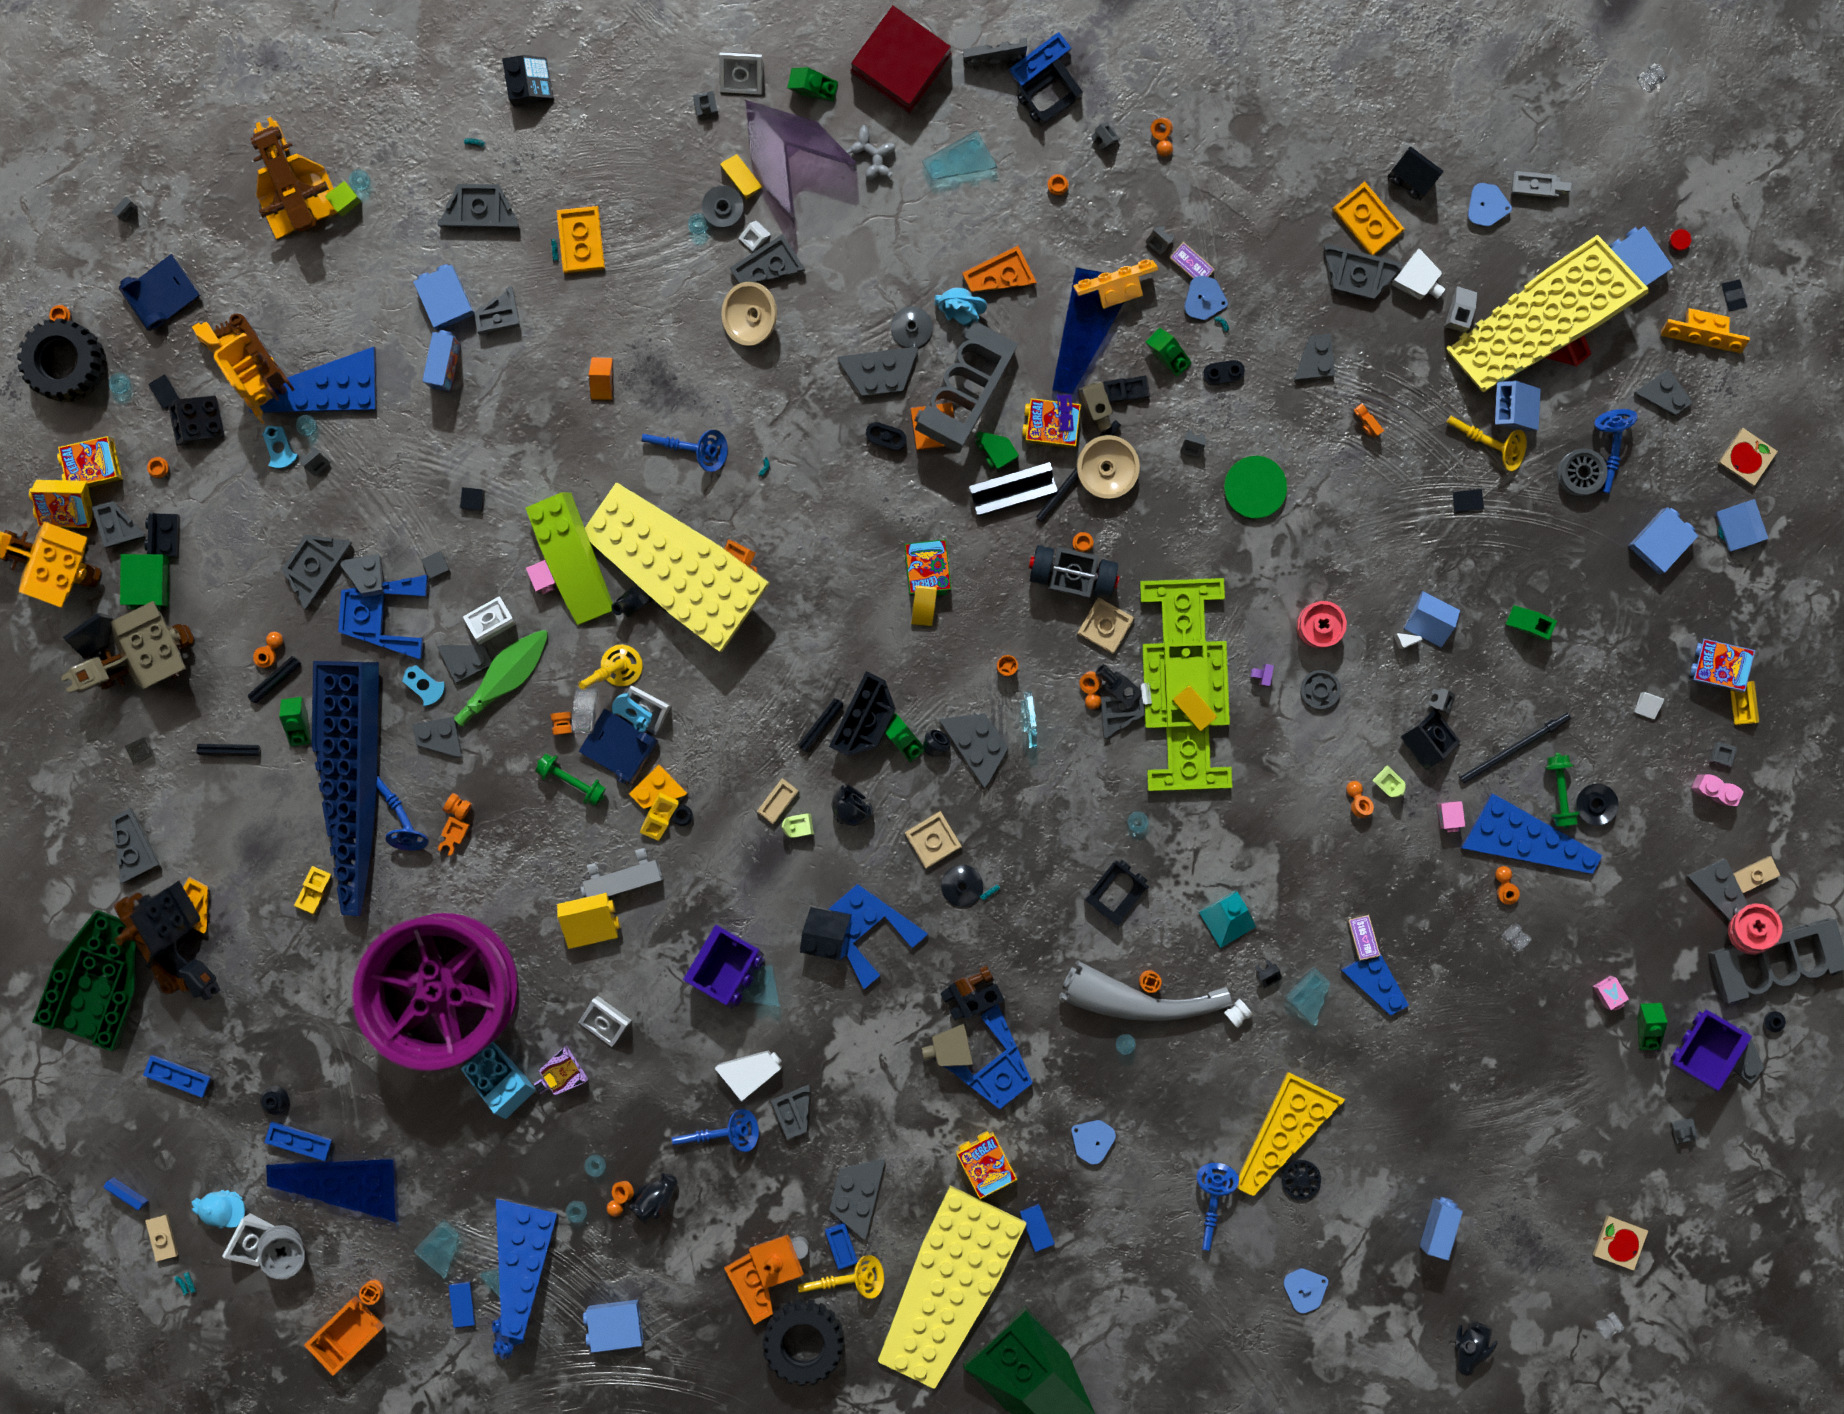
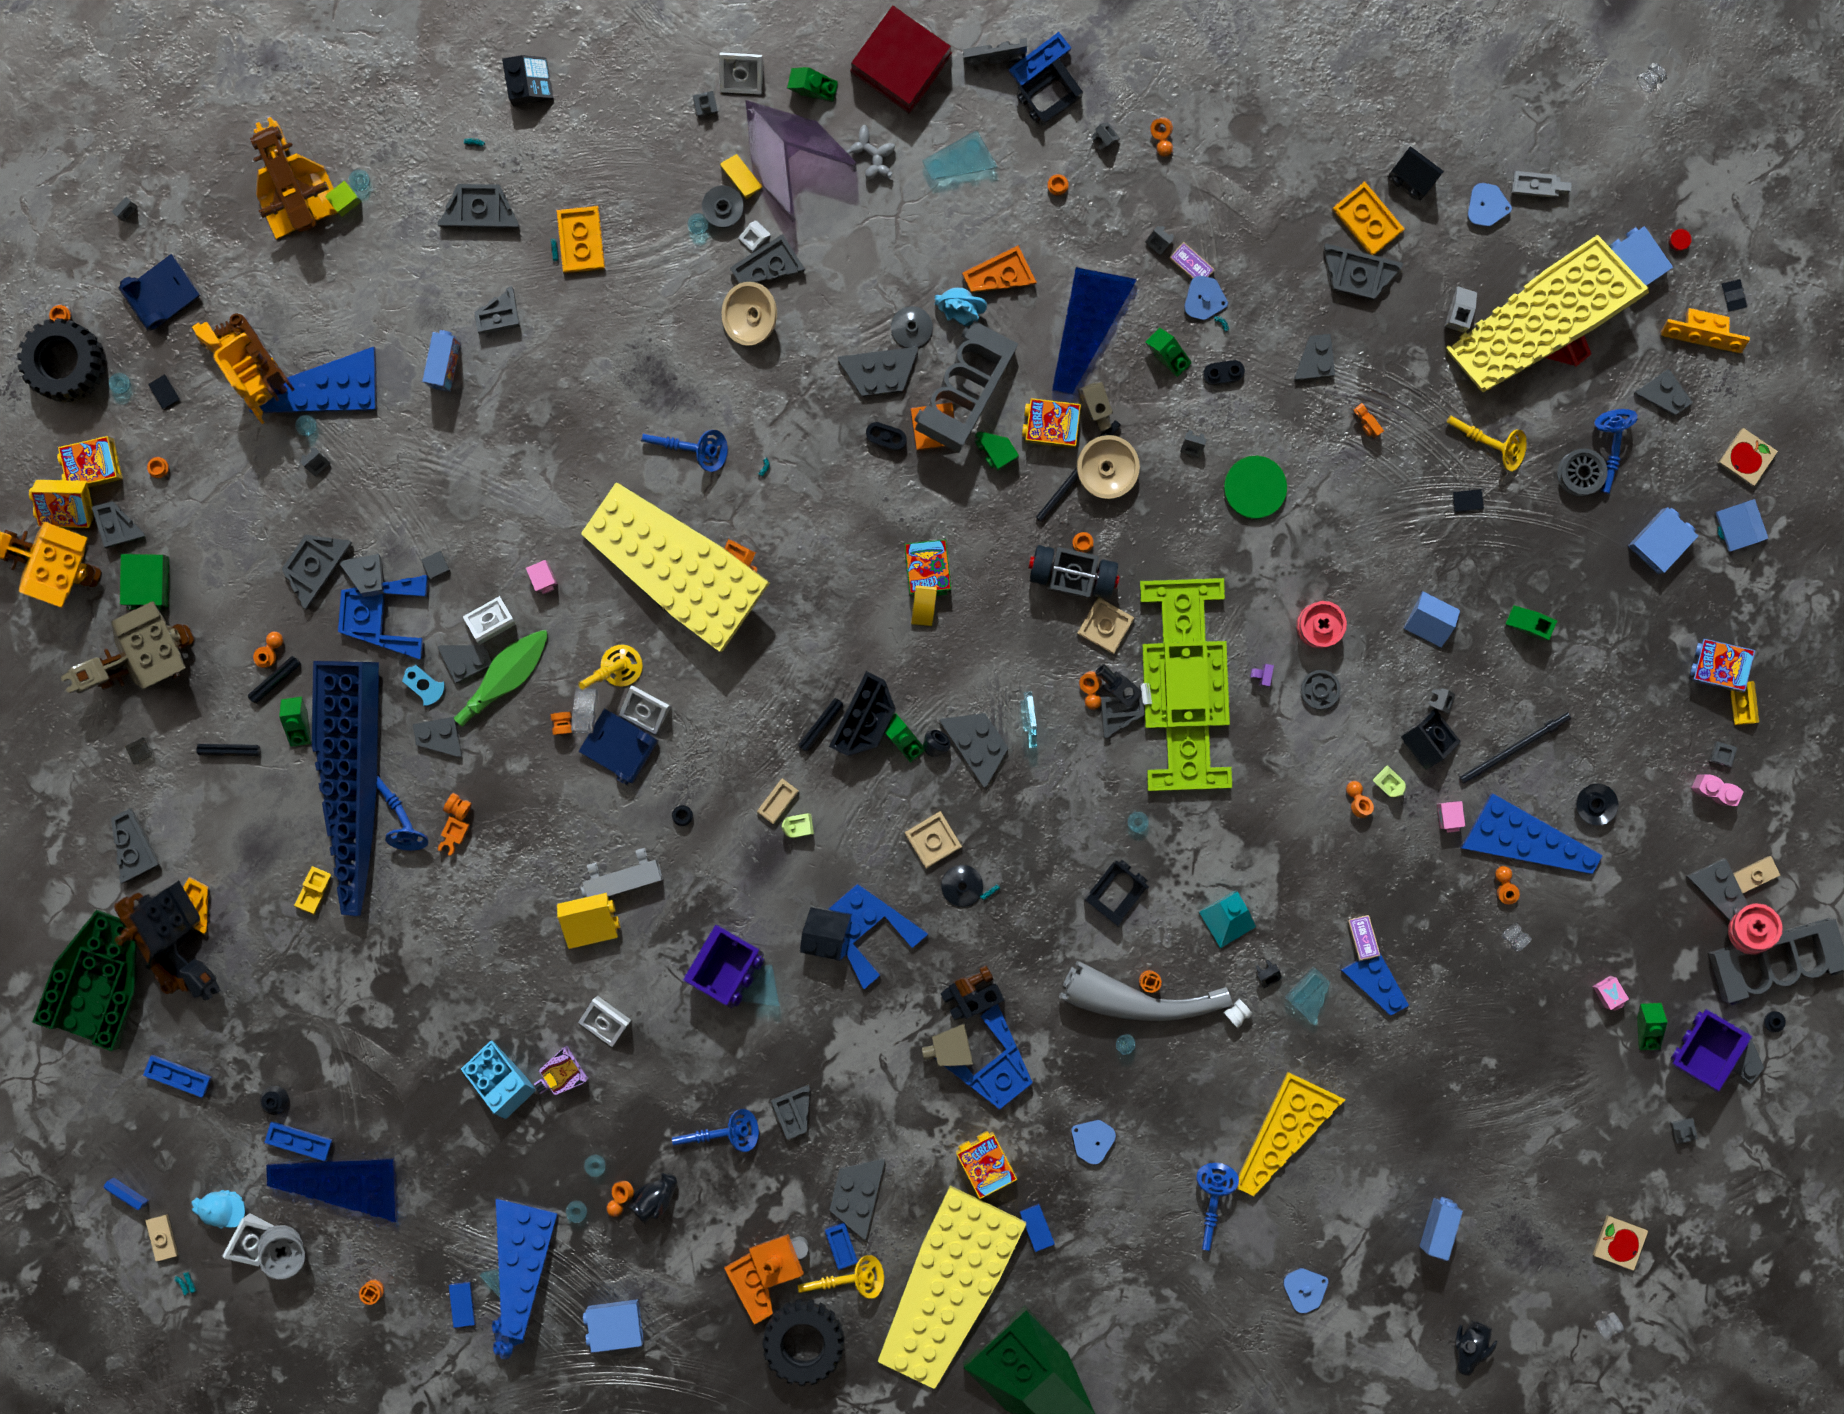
black slope [63,613,113,660] -> none
black bracket [144,512,180,557] -> none
black bracket [168,396,224,446] -> none
medium azure piece [262,425,299,469] -> none
orange piece [304,1295,384,1376] -> none
magenta wheel [352,913,518,1070] -> none
medium blue brick [413,264,475,331] -> none
clear light blue wing [414,1219,459,1278] -> none
black tile [460,487,484,511] -> none
lime slope [525,492,613,625] -> none
green piece [535,753,606,806] -> none
orange slope [589,358,613,400] -> none
black bracket [611,585,654,617] -> none
medium azure piece [612,693,652,732] -> none
light orange wing [629,764,688,809] -> none
yellow slope [640,793,678,841] -> none
white slope [715,1050,782,1101] -> none
black cylinder [831,785,874,826] -> none
panel [969,463,1057,516] -> none
orange wheel [997,655,1018,677] -> none
dark purple piece [1057,394,1074,431] -> none
light orange bracket [1074,260,1158,309] -> none
black slope [1103,375,1150,402] -> none
yellow slope [1172,685,1217,731] -> none
black wheel [1281,1159,1321,1200] -> none
white torso [1391,249,1445,300] -> none
white slope [1393,633,1422,649] -> none
medium blue brick [1495,381,1541,431] -> none
green piece [1545,752,1580,829] -> none
white slope [1634,692,1664,719] -> none

